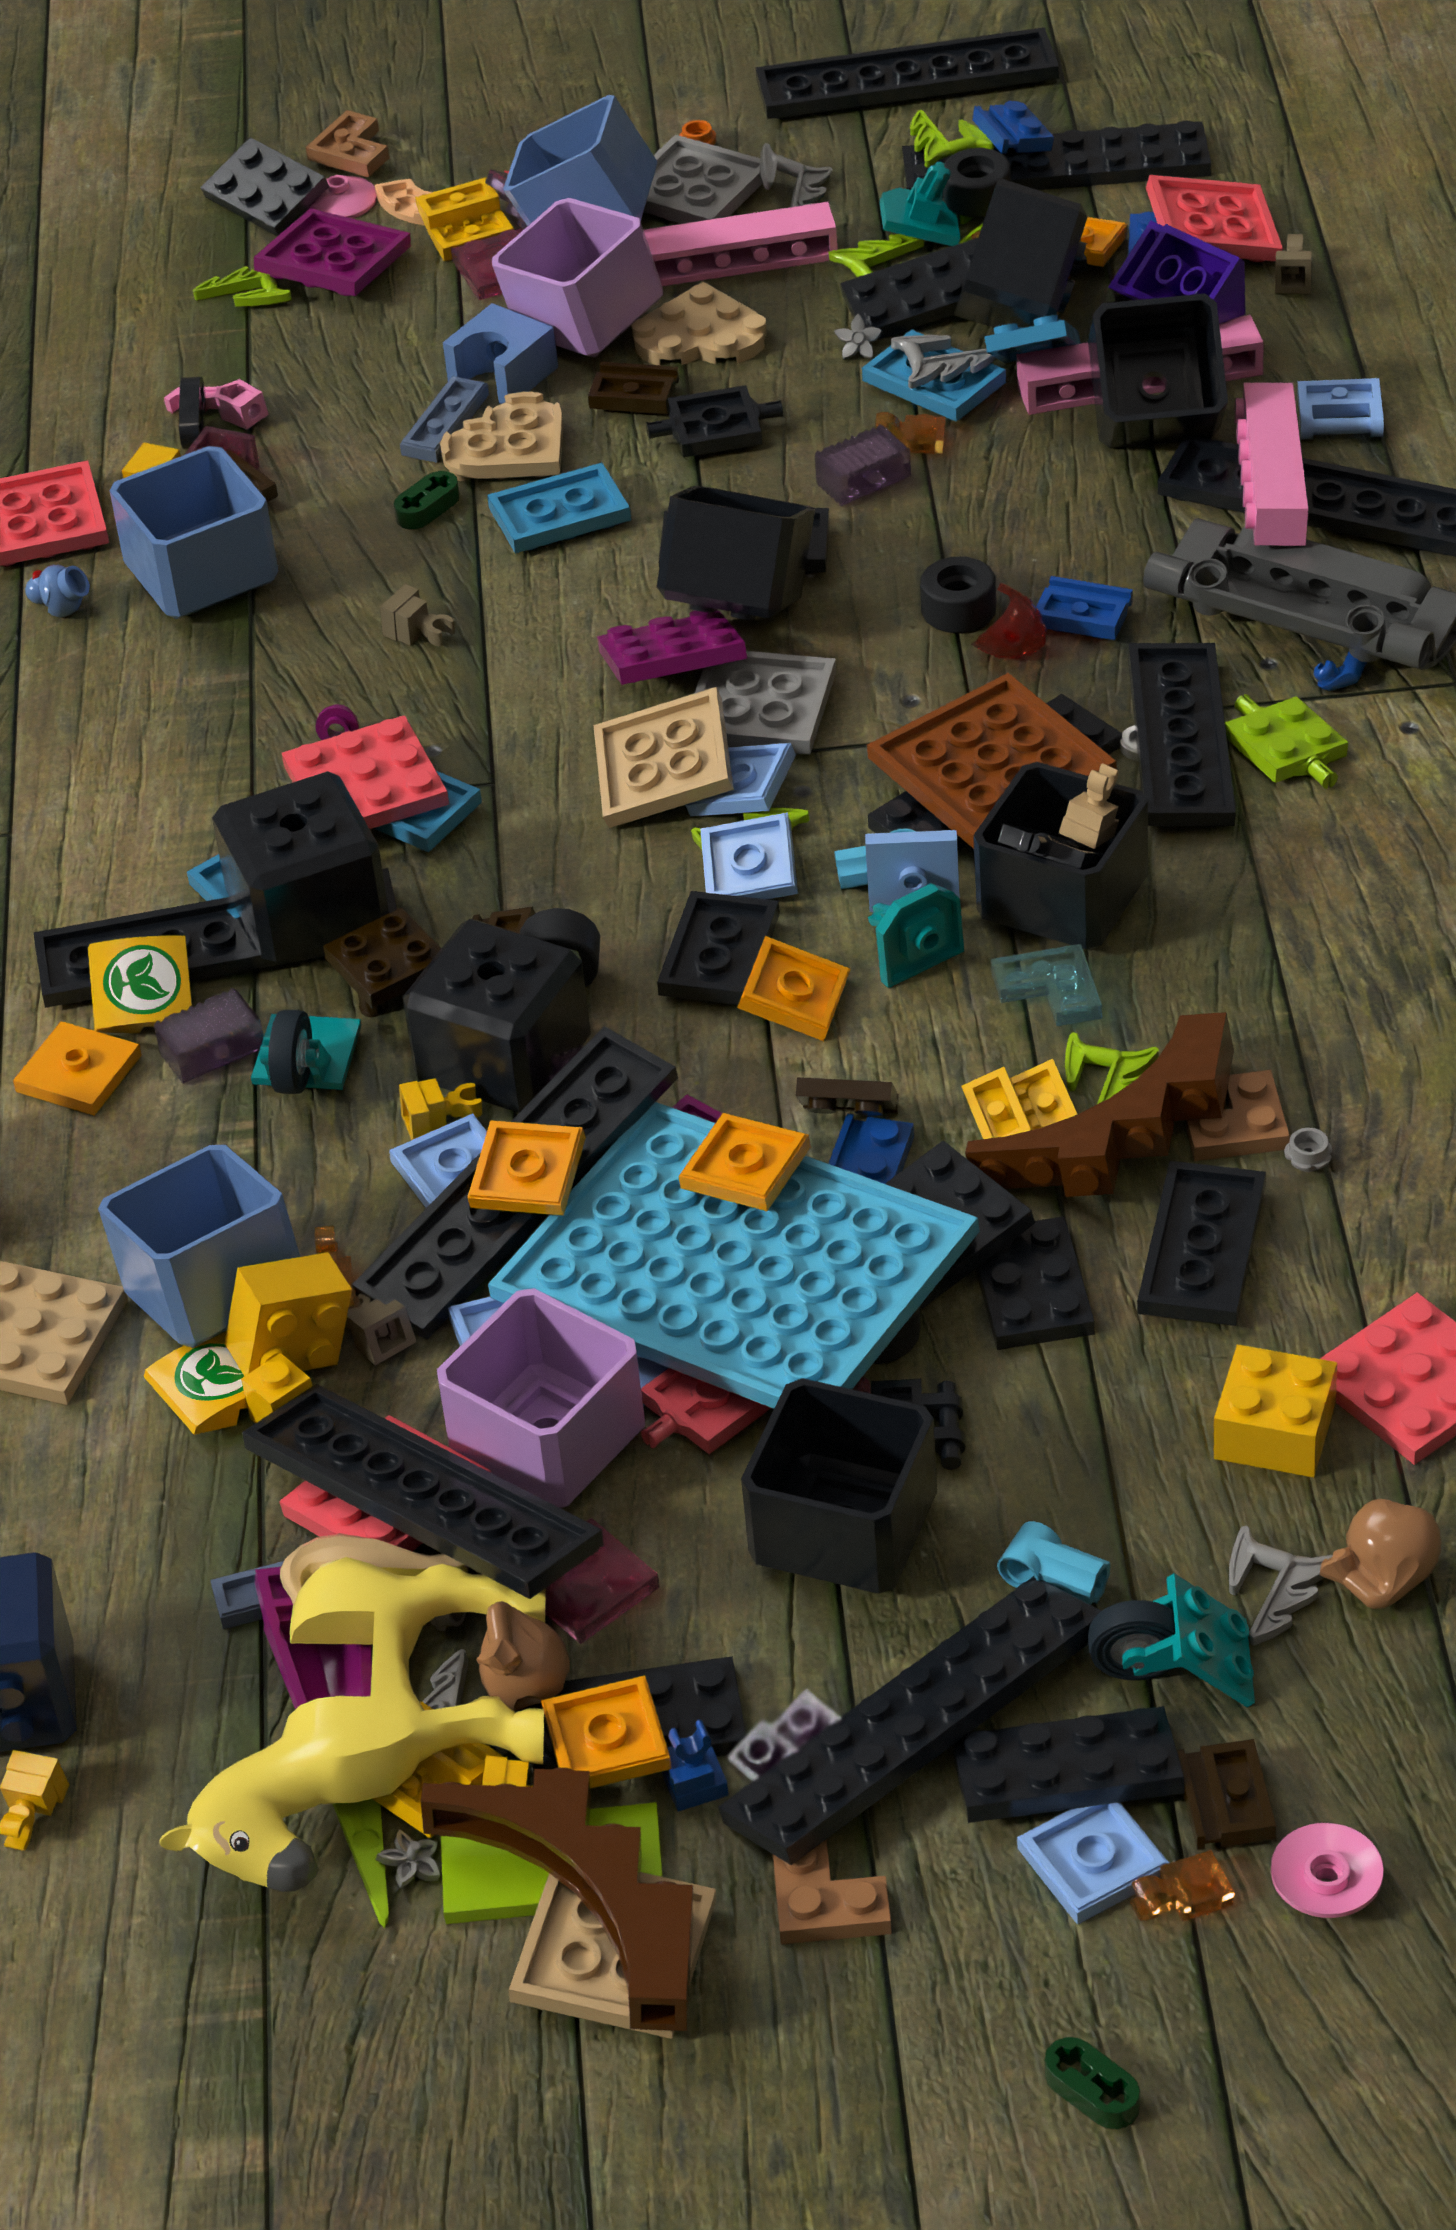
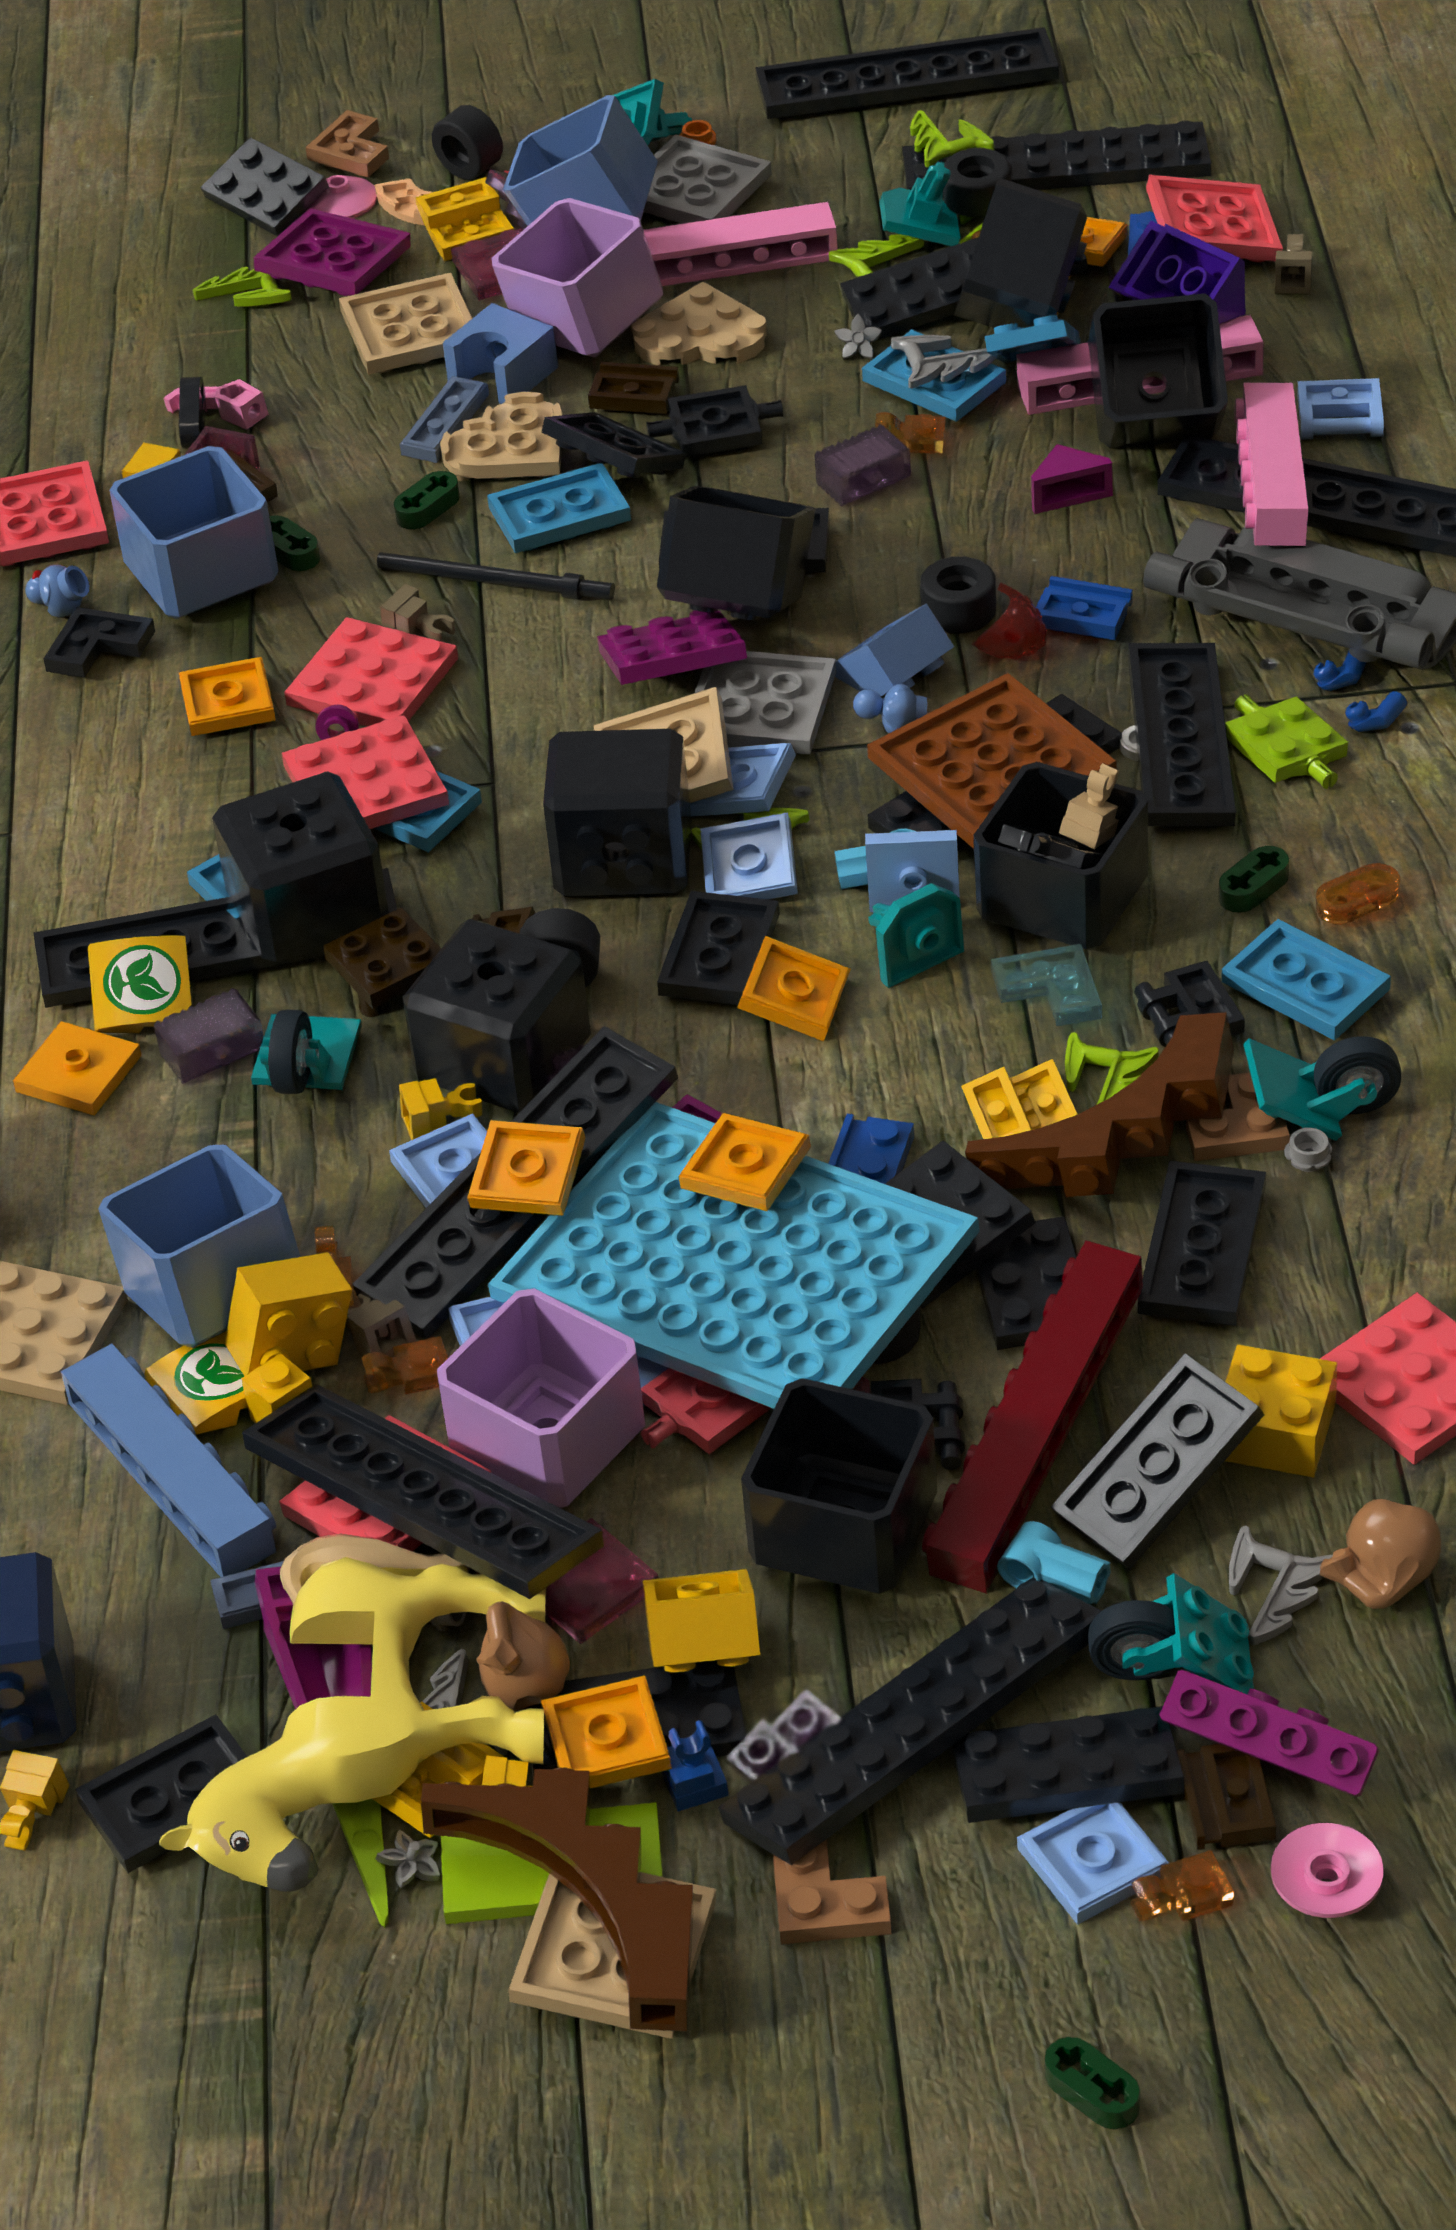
light grey piece [760,143,833,207] -> none
dark brown plate [796,1077,899,1116] -> none
blue plate [972,101,1054,154] -> none
none -> black plate [43,607,156,678]
none -> medium blue brick [61,1343,276,1577]
none -> black plate [75,1714,247,1873]
none -> light orange plate [178,657,276,736]
none -> dark green beam [269,515,320,571]
none -> coral plate [284,617,458,727]
none -> tan plate [339,273,472,375]
none -> clear orange plate [362,1336,448,1395]
none -> black bar [377,552,615,600]
none -> black tyre [431,105,503,180]
none -> black plate [541,412,687,478]
none -> black plate [543,728,692,897]
none -> teal piece [613,79,693,146]
none -> yellow brick [643,1569,760,1672]
none -> medium blue slope [835,603,954,696]
none -> medium blue animal [853,684,927,734]
none -> dark red brick [922,1240,1143,1594]
none -> magenta slope [1031,444,1113,514]
none -> plate [1051,1354,1264,1570]
none -> black plate [1134,960,1245,1047]
none -> magenta bracket [1160,1670,1379,1797]
none -> dark green beam [1218,846,1289,913]
none -> dark azure plate [1222,919,1391,1041]
none -> plate [1243,1036,1402,1141]
none -> clear orange plate [1316,863,1400,925]
none -> blue arm [1345,691,1407,732]

